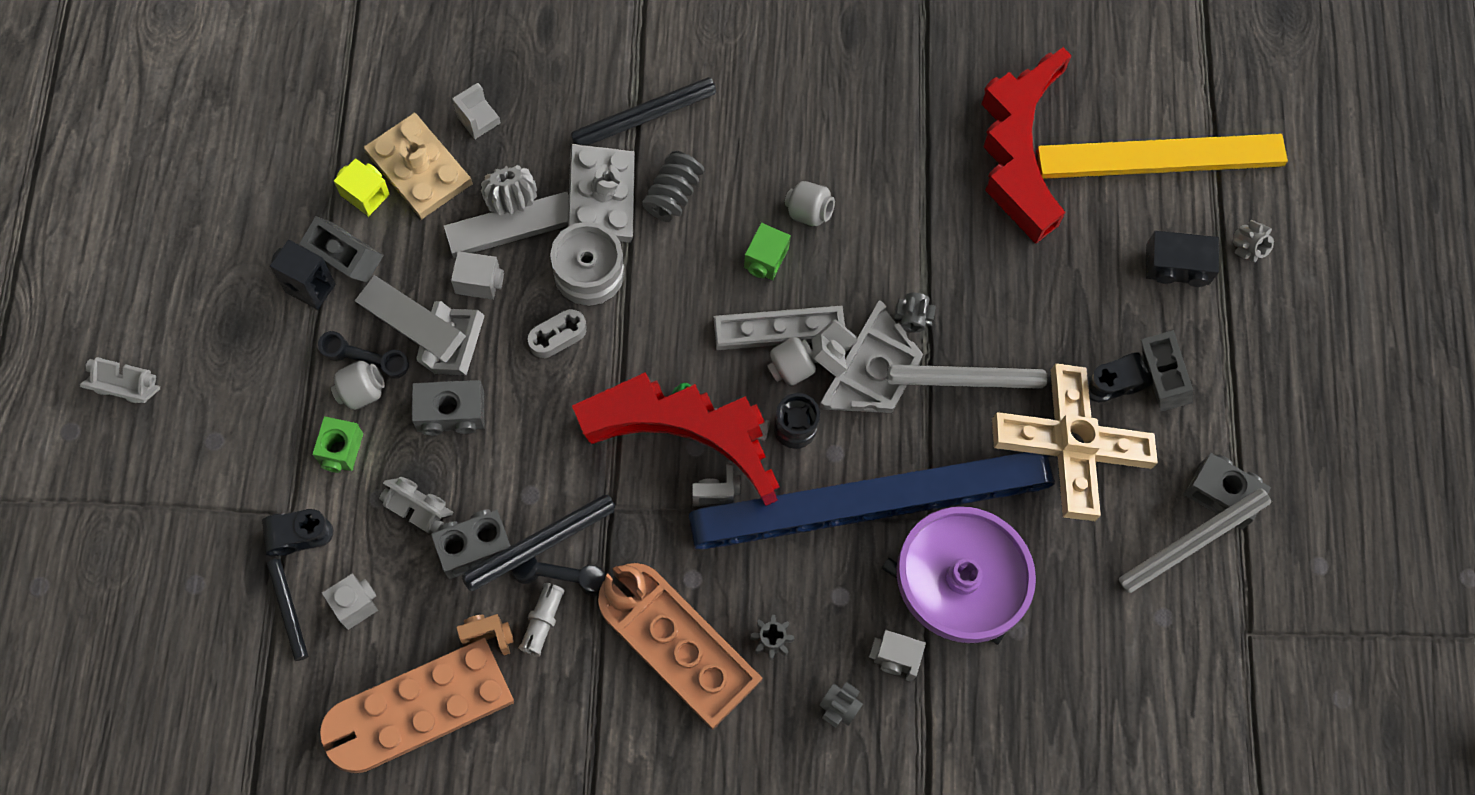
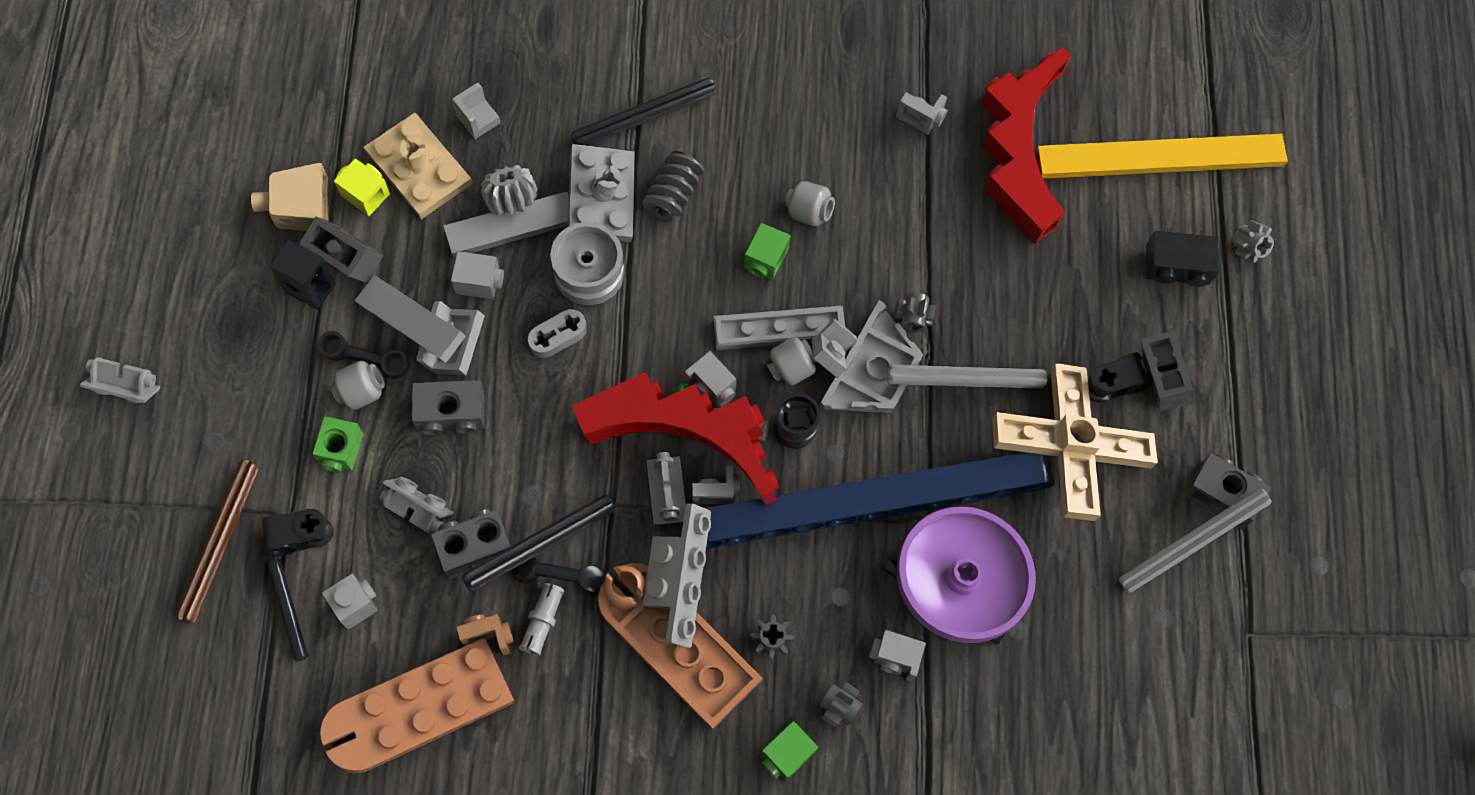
none -> reddish brown axle [175,460,259,623]
none -> tan torso [251,163,328,231]
none -> light grey bracket [642,504,711,648]
none -> light grey hinge [647,452,686,525]
none -> light grey brick [685,351,737,407]
none -> bright green brick [761,721,819,781]
none -> light grey bracket [896,92,948,135]

